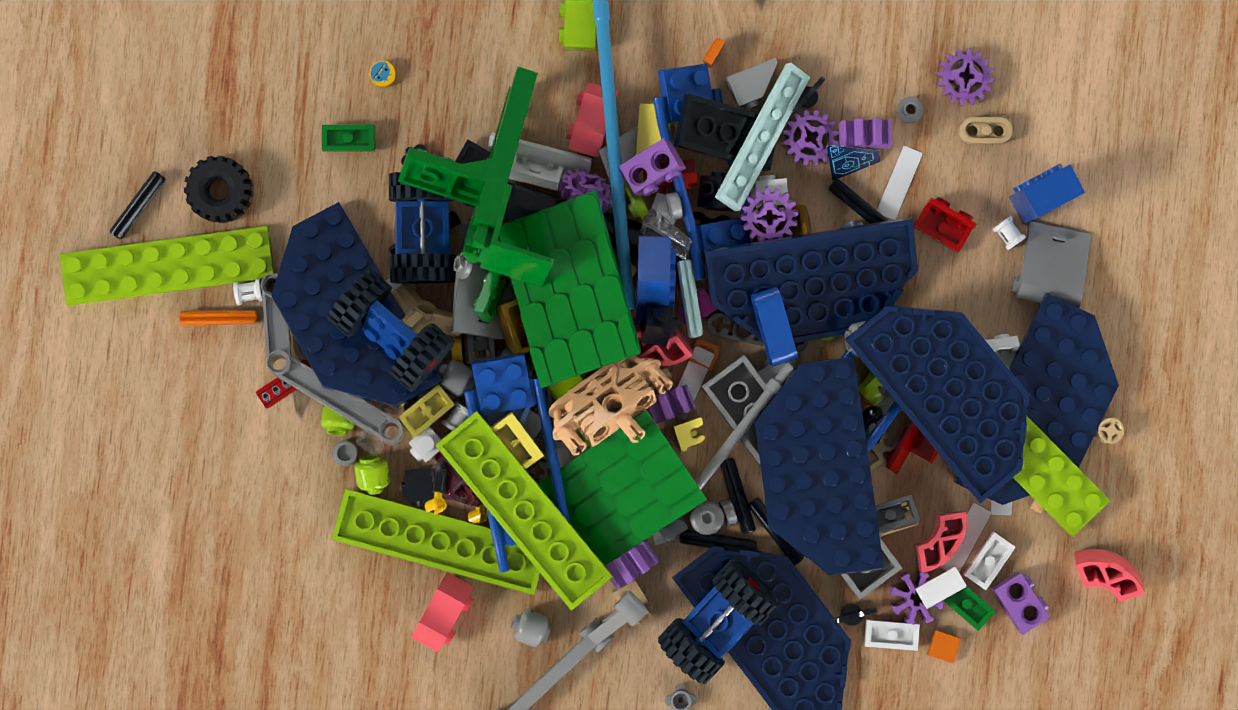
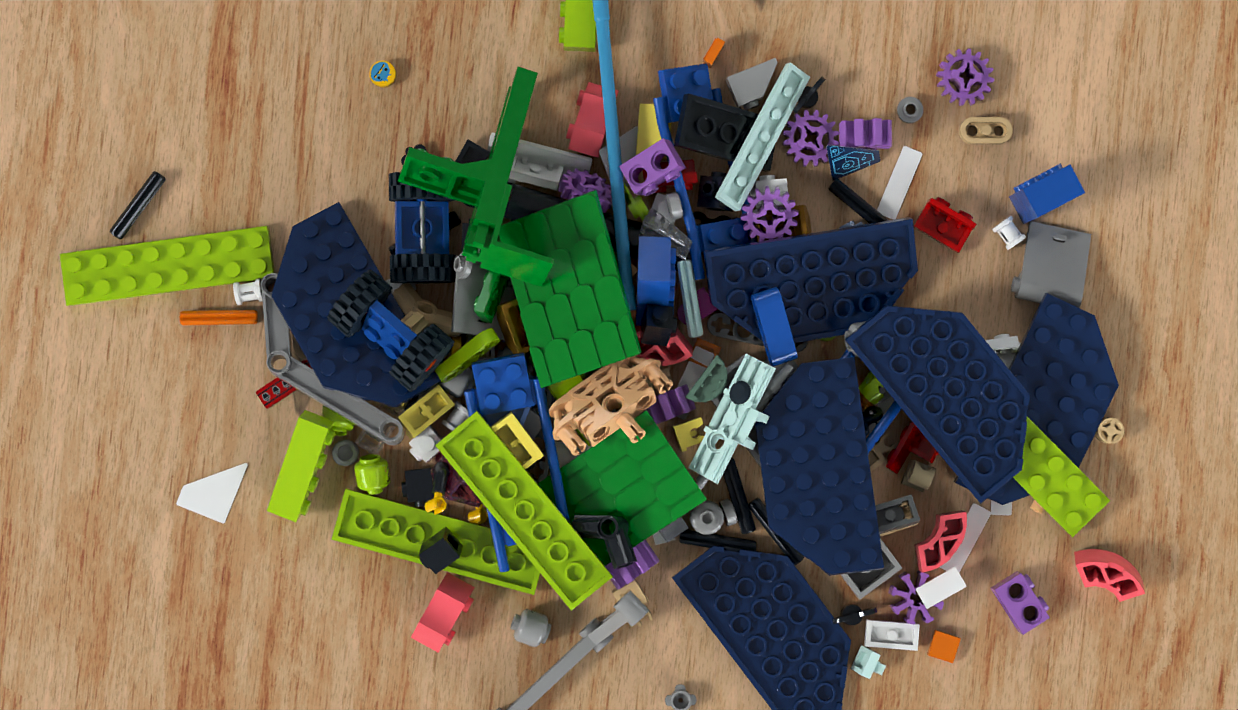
black tyre [184,156,254,223] -> none
green plate [322,124,375,152] -> none
black plate [658,559,780,684] -> none
green plate [943,586,996,631] -> none
white plate [963,532,1016,590] -> none
none -> white sticker [176,463,248,523]
none -> lime brick [267,410,336,522]
none -> black brick [419,527,463,574]
none -> lime beam [435,328,500,383]
none -> black piece [571,515,637,569]
none -> sand green plate [685,355,727,402]
none -> light aqua piece [689,354,776,484]
none -> light aqua tile [850,645,886,679]
none -> dark tan leg [901,459,936,492]

